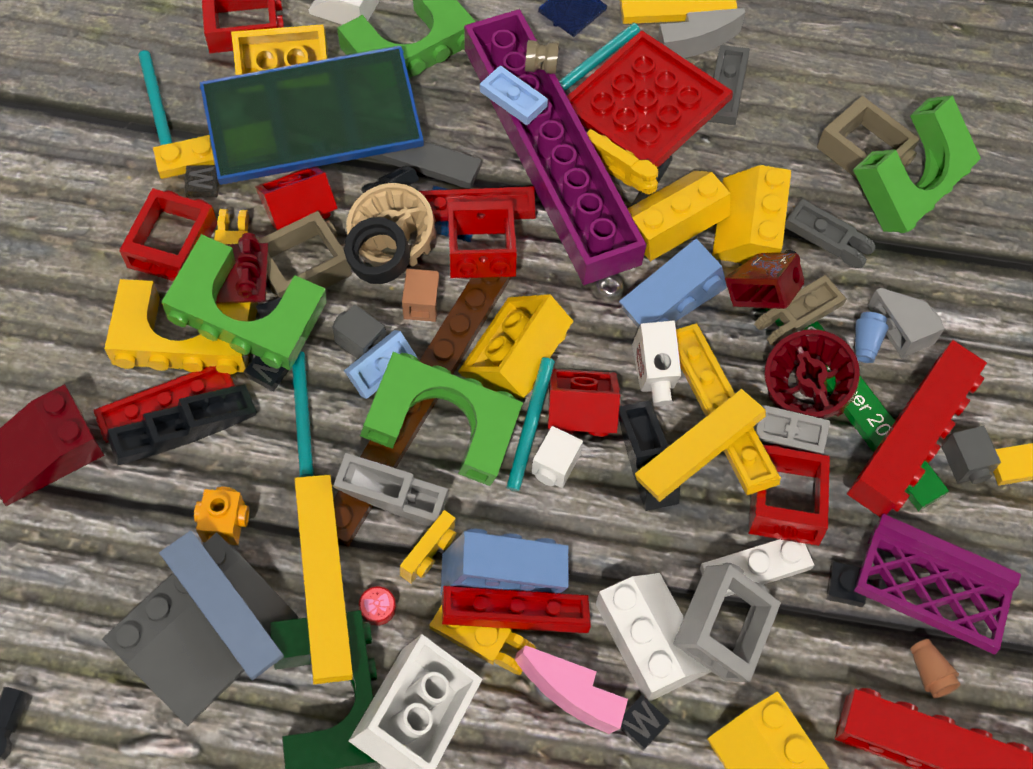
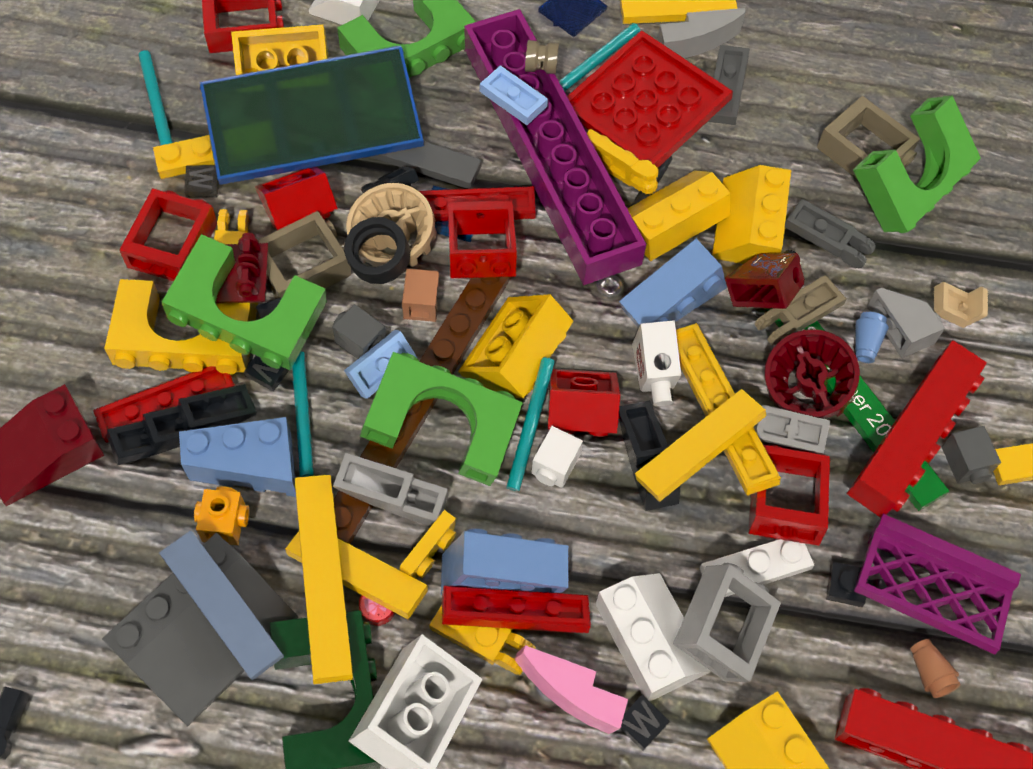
none -> medium blue wedge [179,417,296,497]
none -> yellow tile [285,531,428,620]
none -> tan bracket [934,282,988,328]

